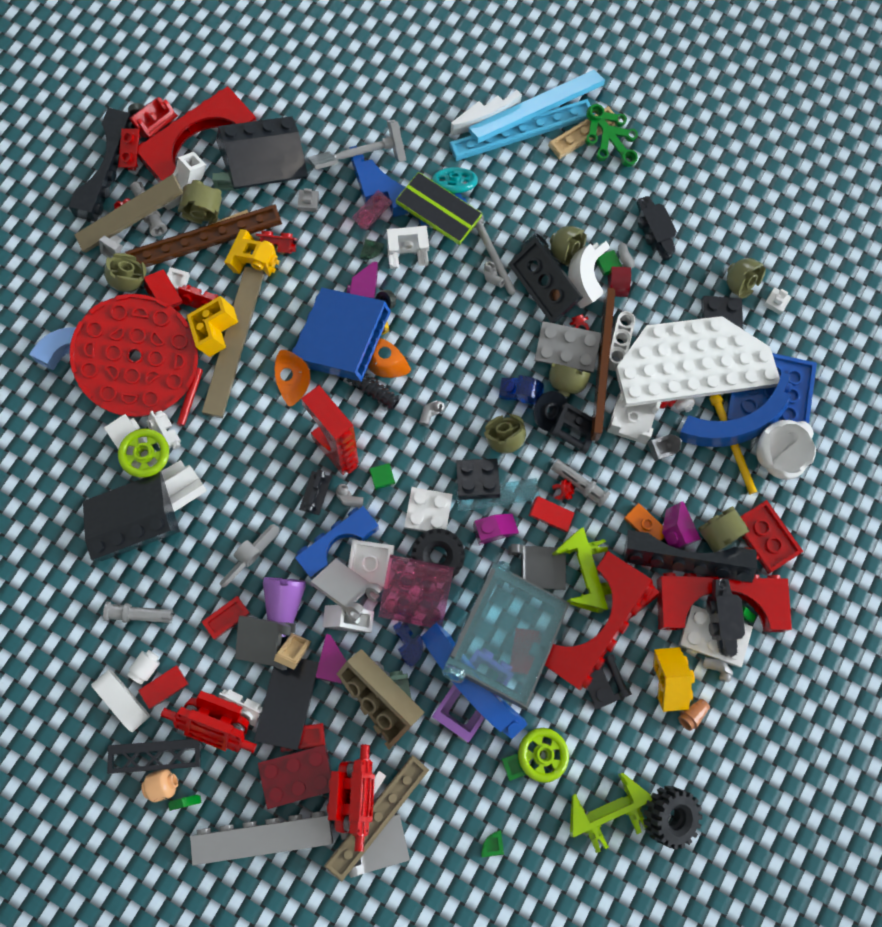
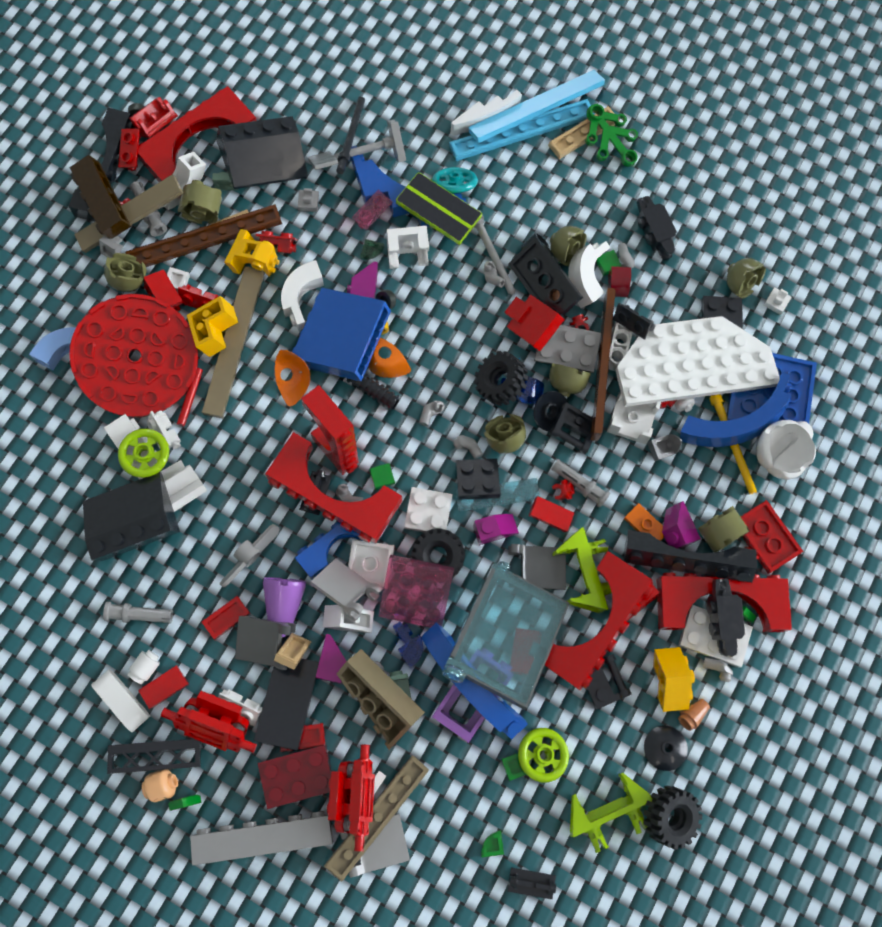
none -> dark brown brick [69,155,131,239]
none -> red arch [265,432,402,544]
none -> white arch [281,260,324,332]
none -> black bar [336,96,365,174]
none -> light grey arm [454,435,483,459]
none -> black tyre [474,351,528,406]
none -> red piece [504,295,565,351]
none -> black hinge [507,867,556,900]
none -> black hinge [613,303,656,340]
none -> black dish [644,726,688,771]

